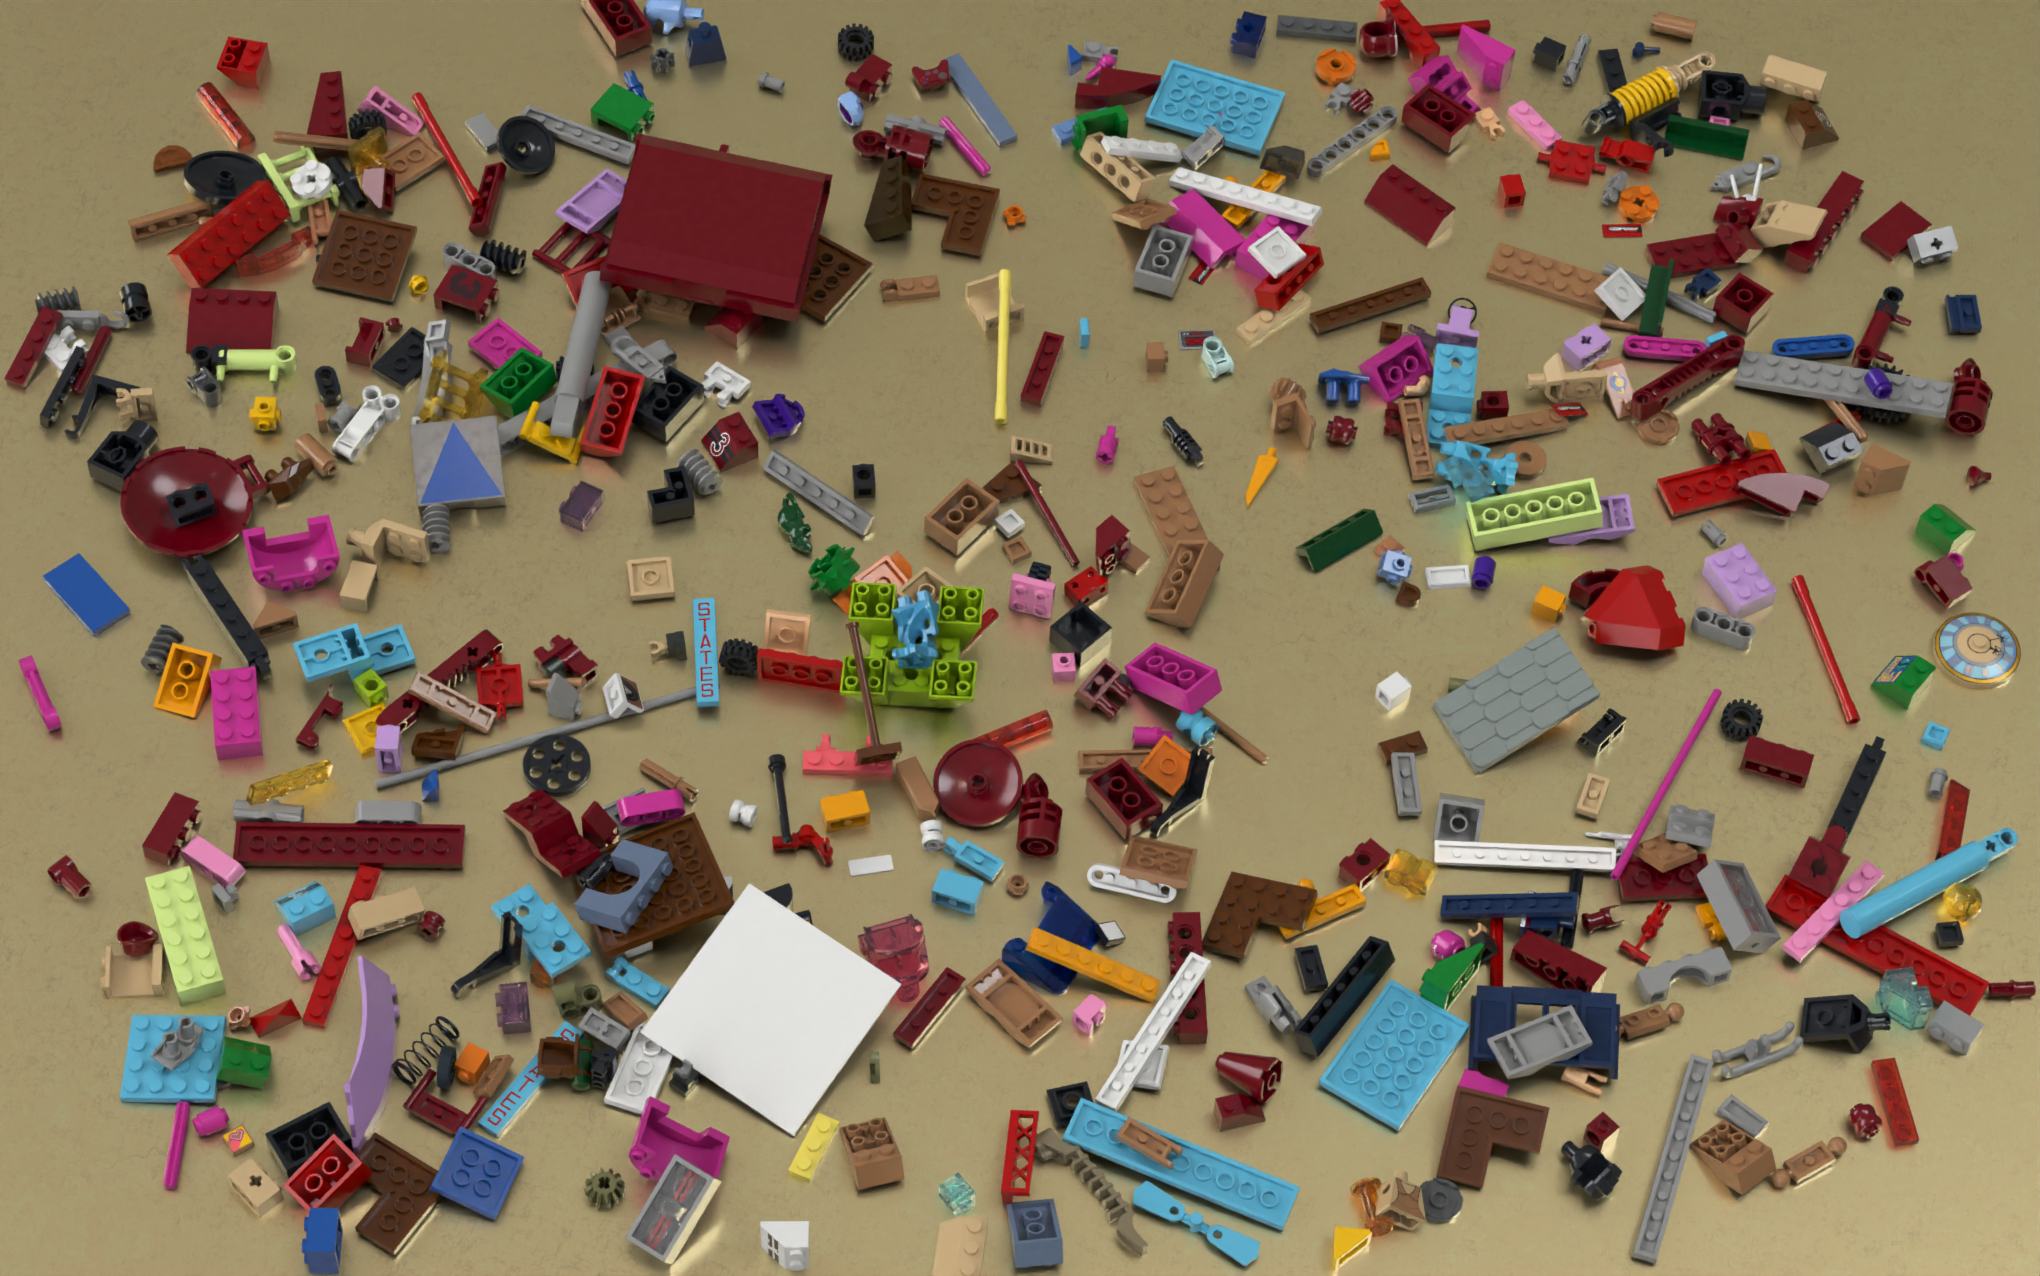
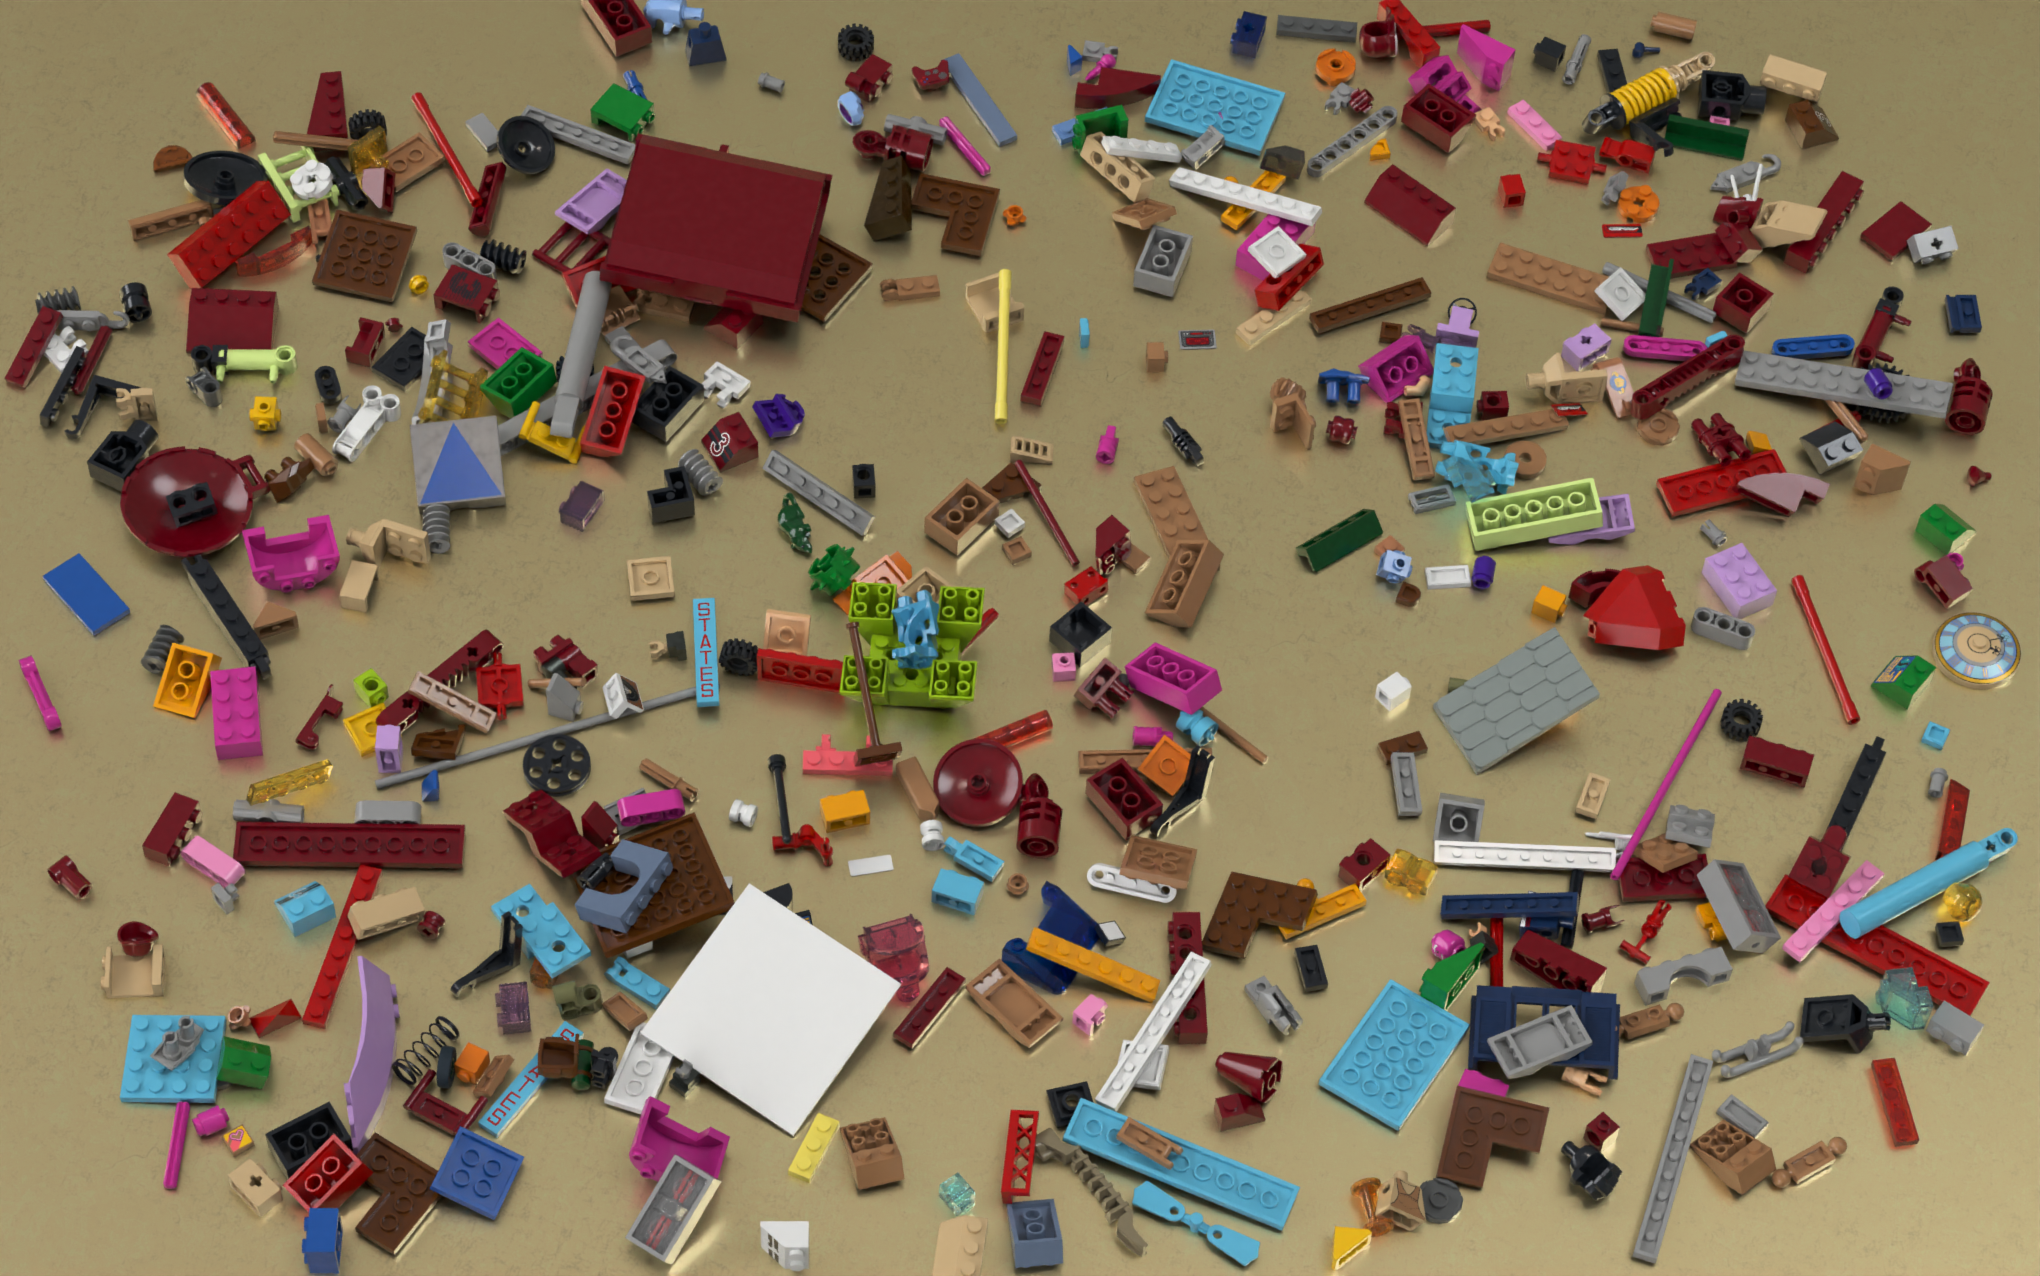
yellowish green brick [145,866,226,1006] -> none
red slope [217,36,270,89] -> none
bright pink piece [277,924,321,980] -> none
medium azure bracket [293,623,416,683] -> none
bright pink slope [357,86,425,137] -> none
light grey hinge [578,1007,632,1052] -> none
olive gear [584,1168,625,1210] -> none
dark grey gear [650,48,675,73] -> none
olive tile [870,1052,880,1084] -> none
bright pink plate [1009,561,1056,619] -> none
dark pink slope [1165,189,1246,269] -> none
sticker [1189,260,1217,285] -> none
light aqua piece [1201,336,1234,378] -> none
light orange bar [1245,447,1279,507] -> none
black brick [1293,936,1395,1057] -> none
black hinge [1577,708,1627,757] -> none
dark red piece [1848,1103,1882,1139] -> none
dark red axle [1988,980,2036,998] -> none

